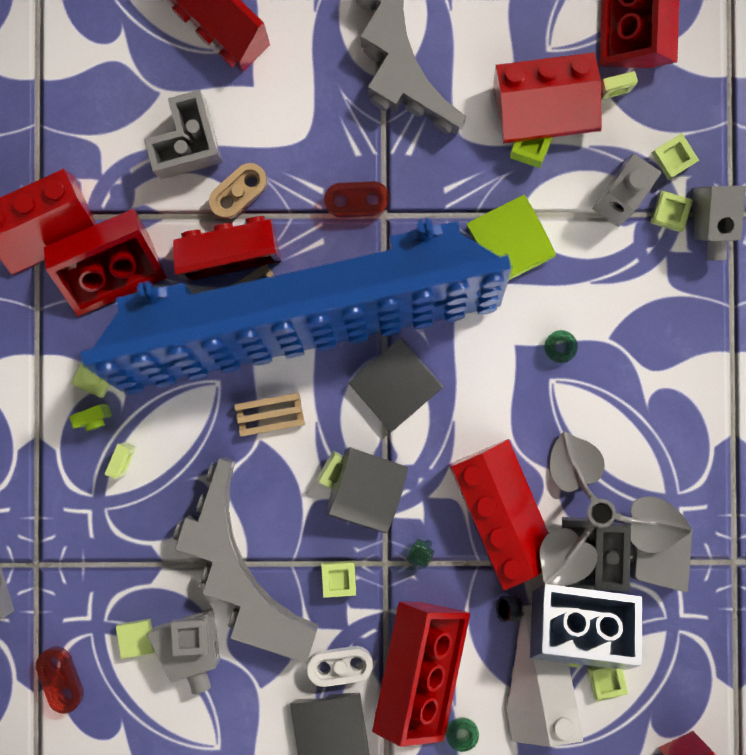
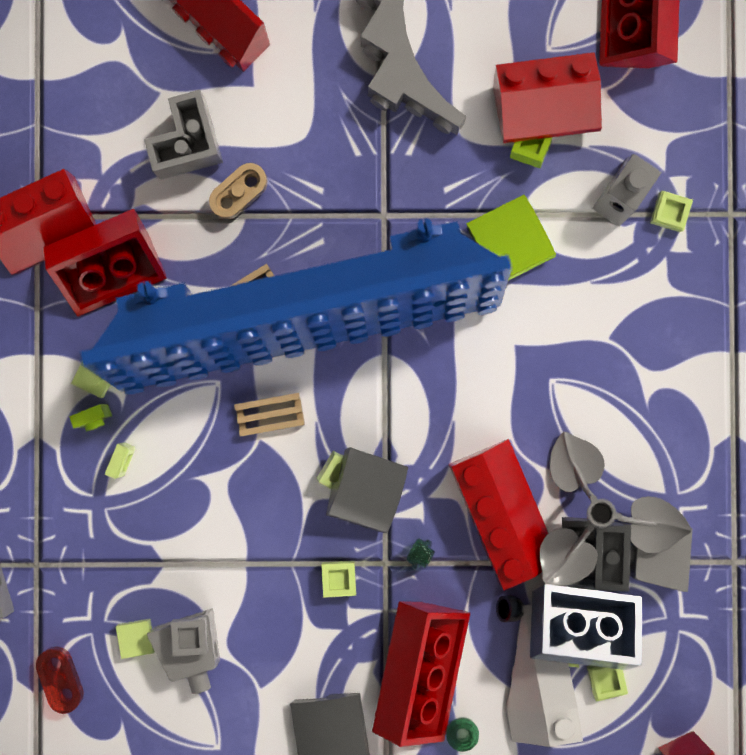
red slope [173,216,282,282] -> none
light grey arch [173,457,318,663] -> none
white plate [307,646,373,687] -> none
clear red plate [324,181,390,218] -> none
dark grey slope [348,337,444,432] -> none
clear green plate [544,330,578,363] -> none
yellowish green tile [601,71,638,100] -> none
yellowish green plate [651,133,699,180] -> none
light grey torso [692,185,746,260] -> none

